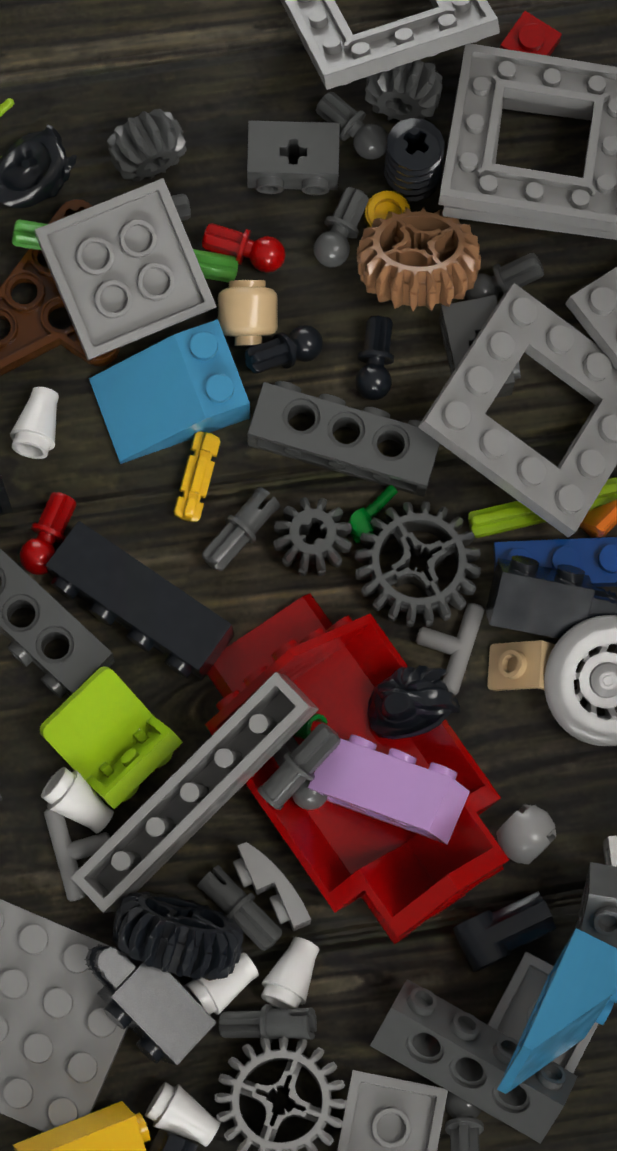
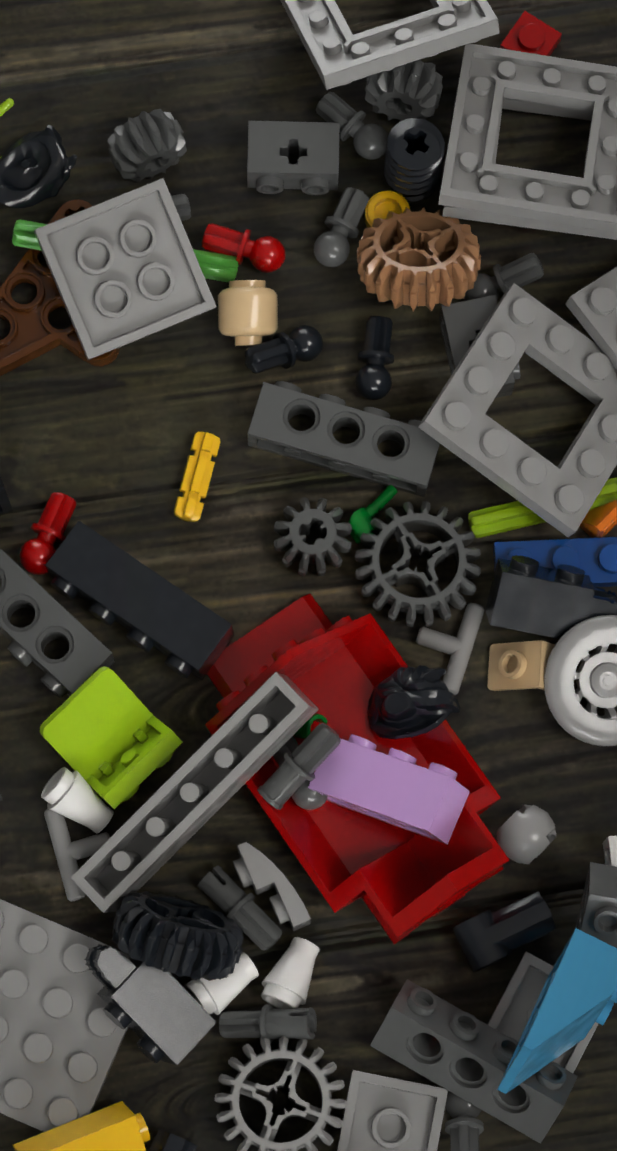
white cone [10,387,59,459] -> none
dark azure slope [89,319,250,464] -> none
white cone [145,1082,221,1147] -> none
dark grey axle [202,487,280,572] -> none

